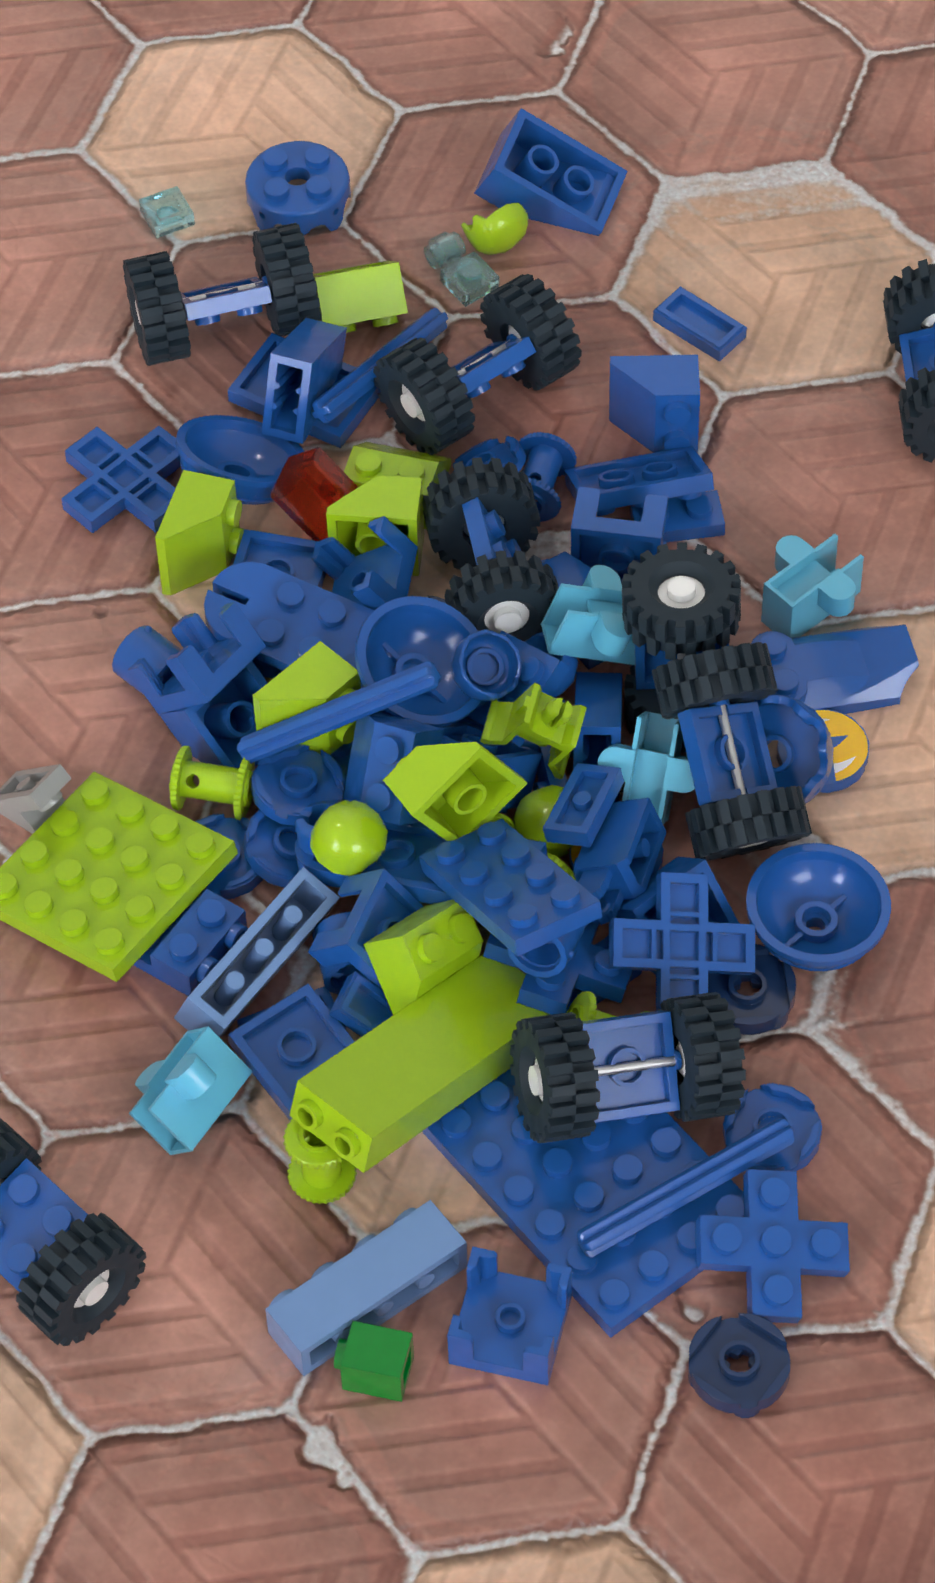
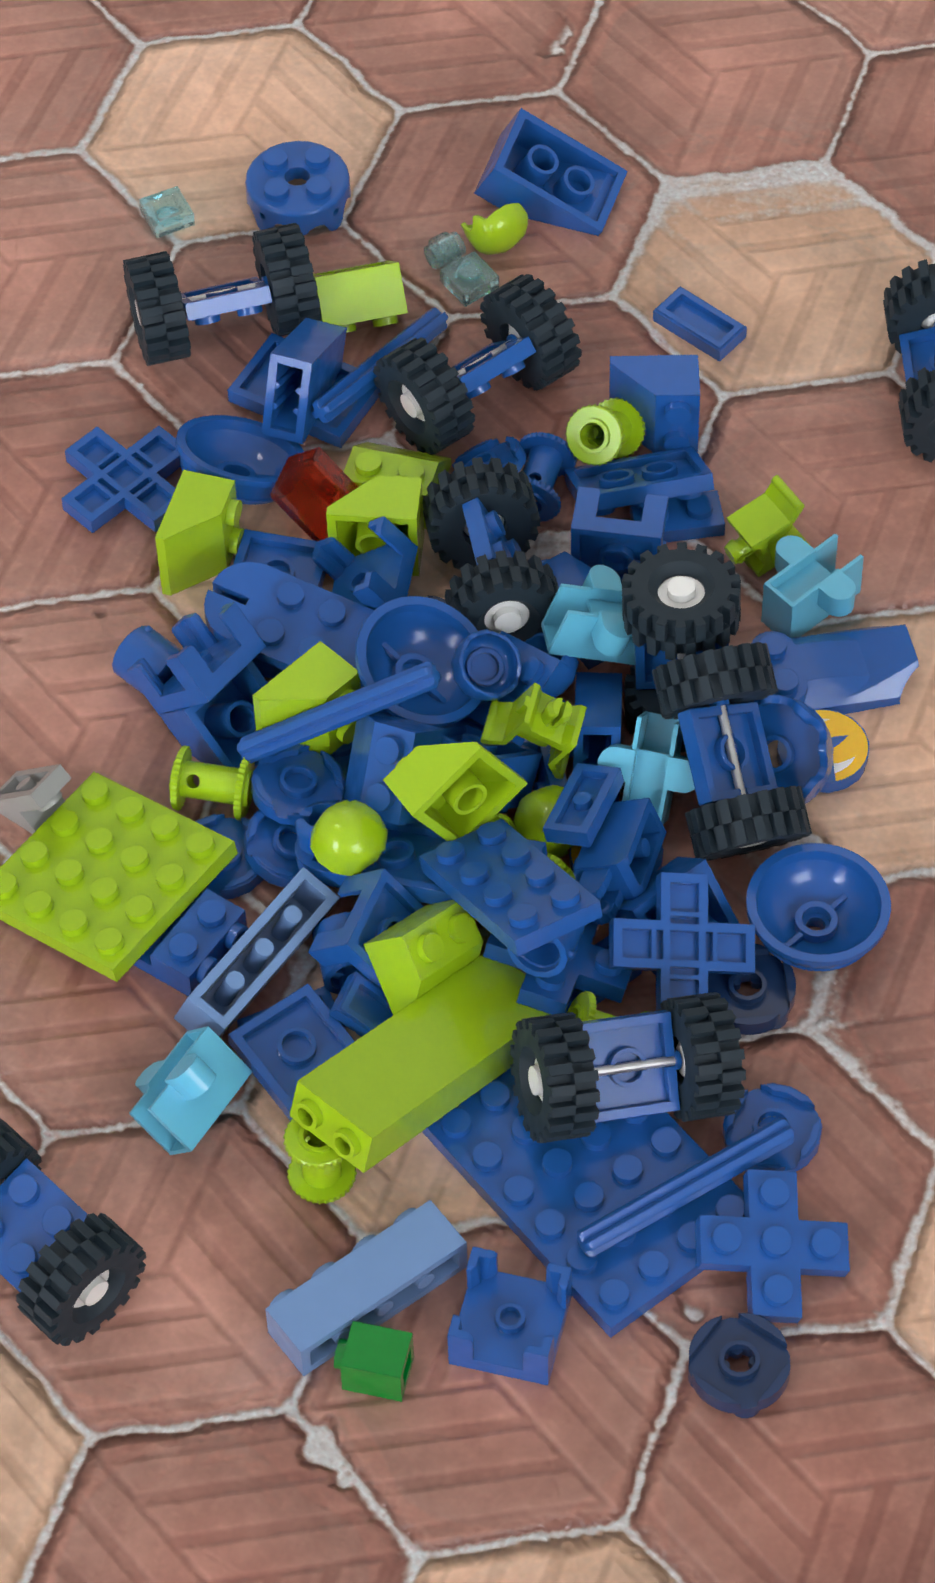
none -> lime hose [565,397,646,466]
none -> lime piece [724,475,810,577]

